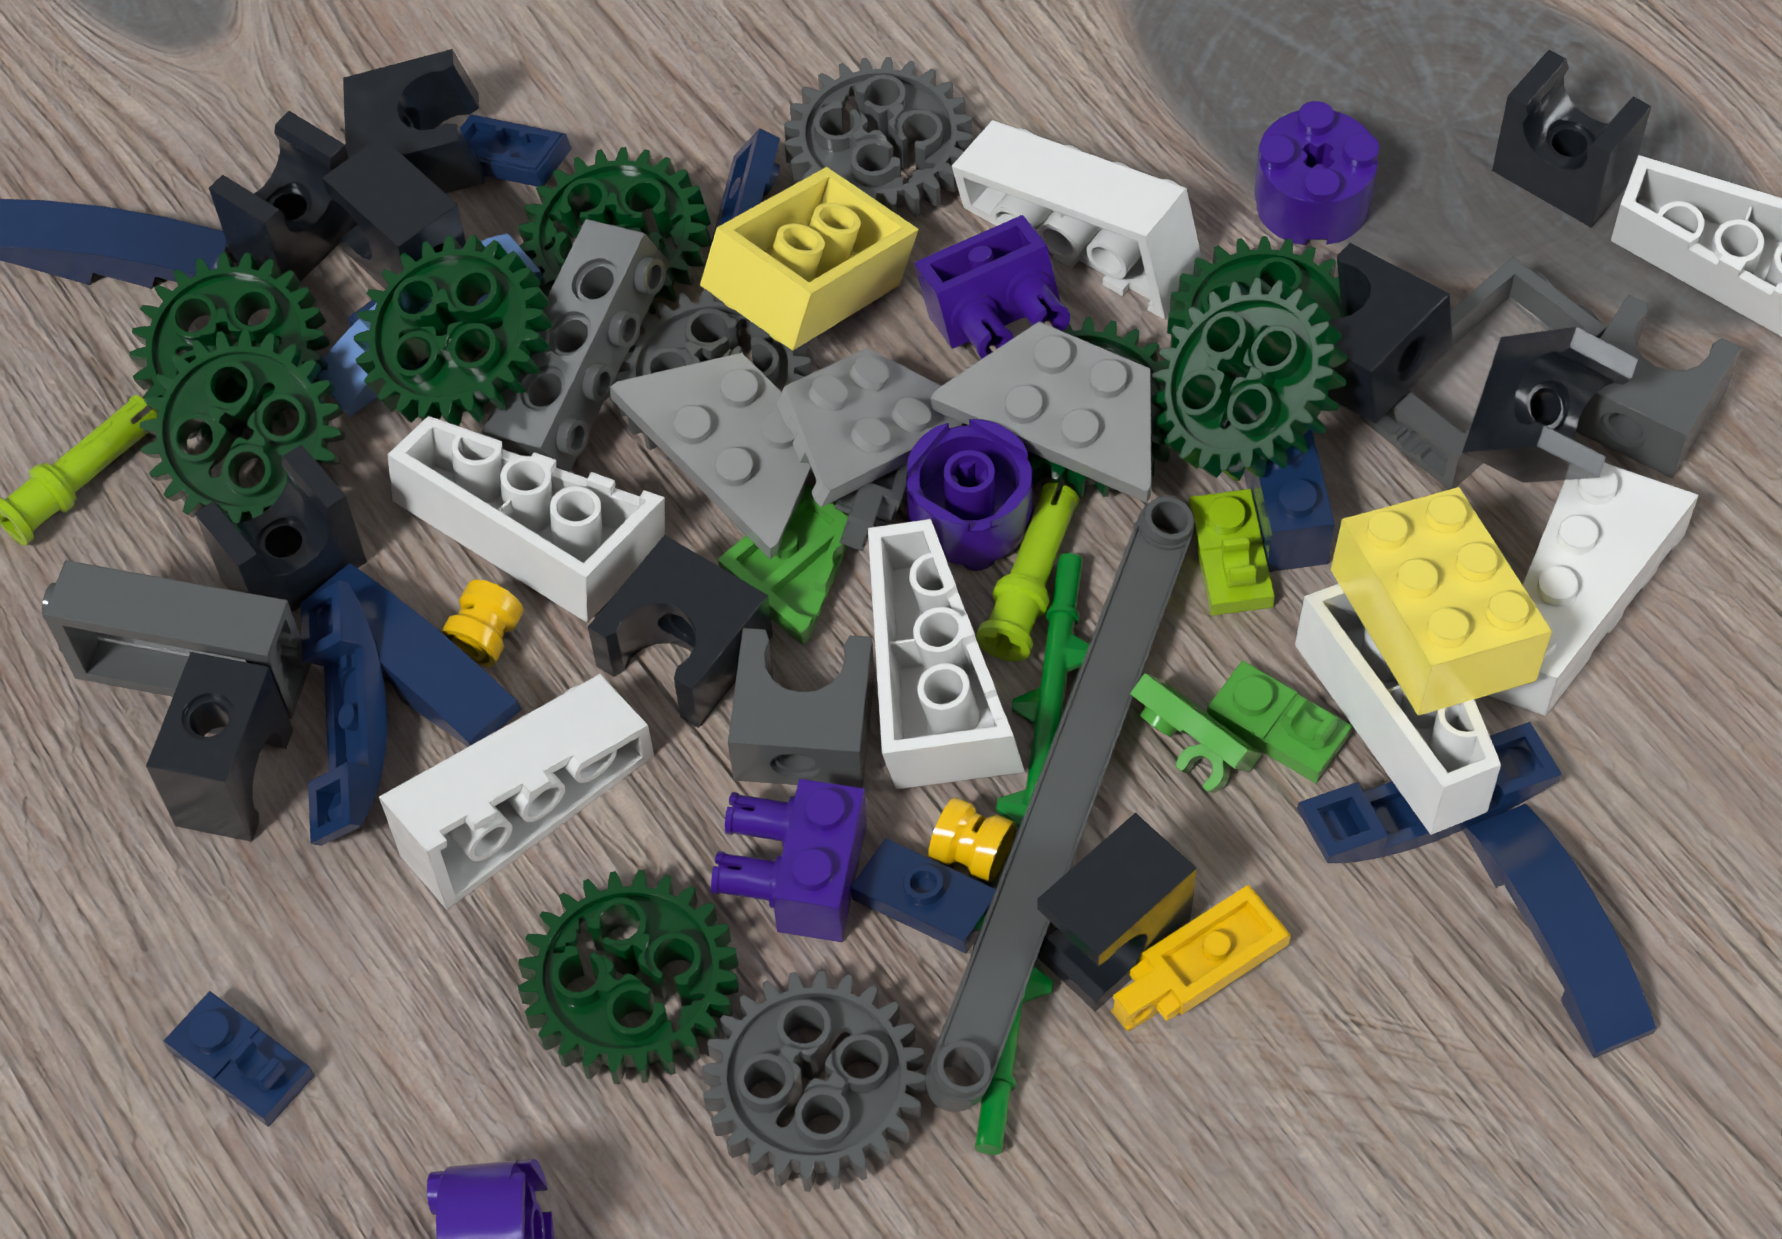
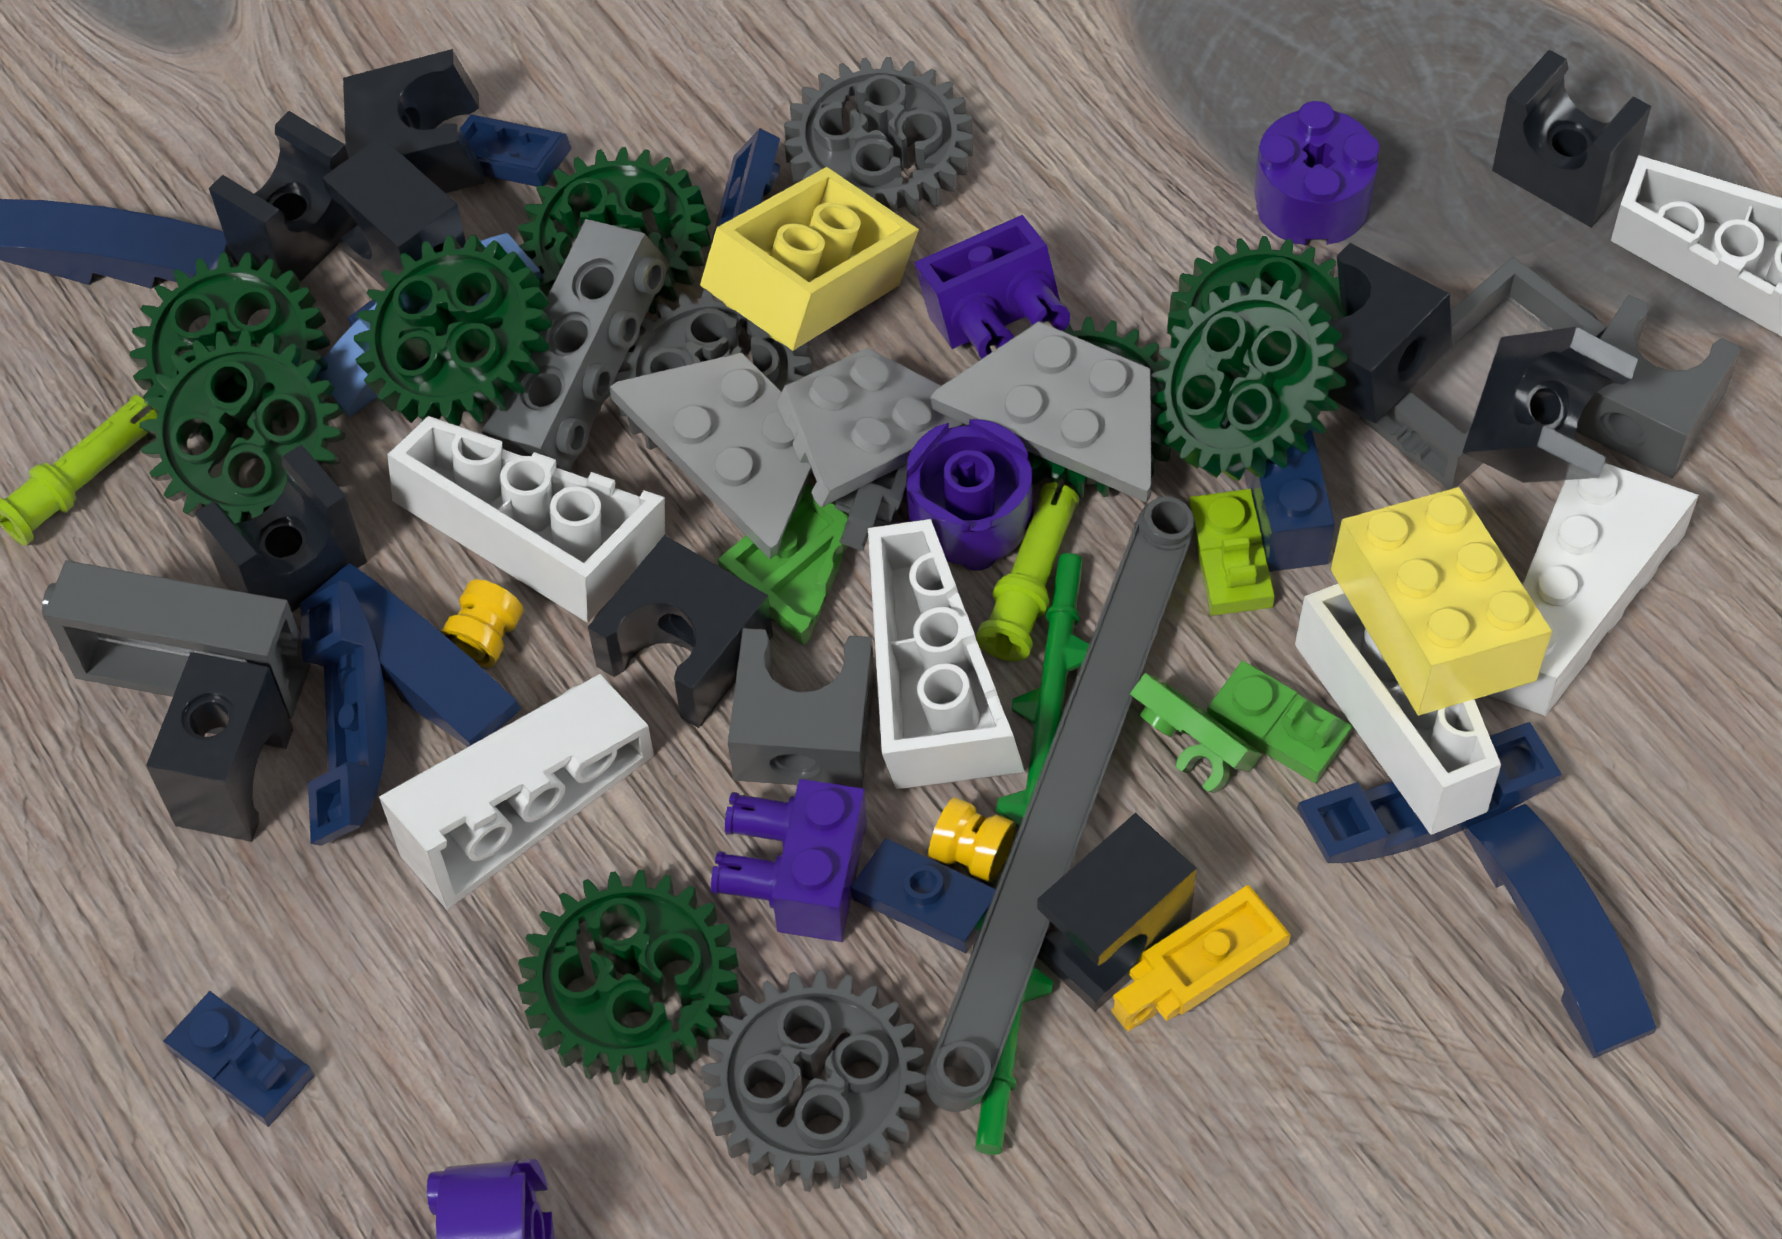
white wedge [952,120,1202,320] -> none

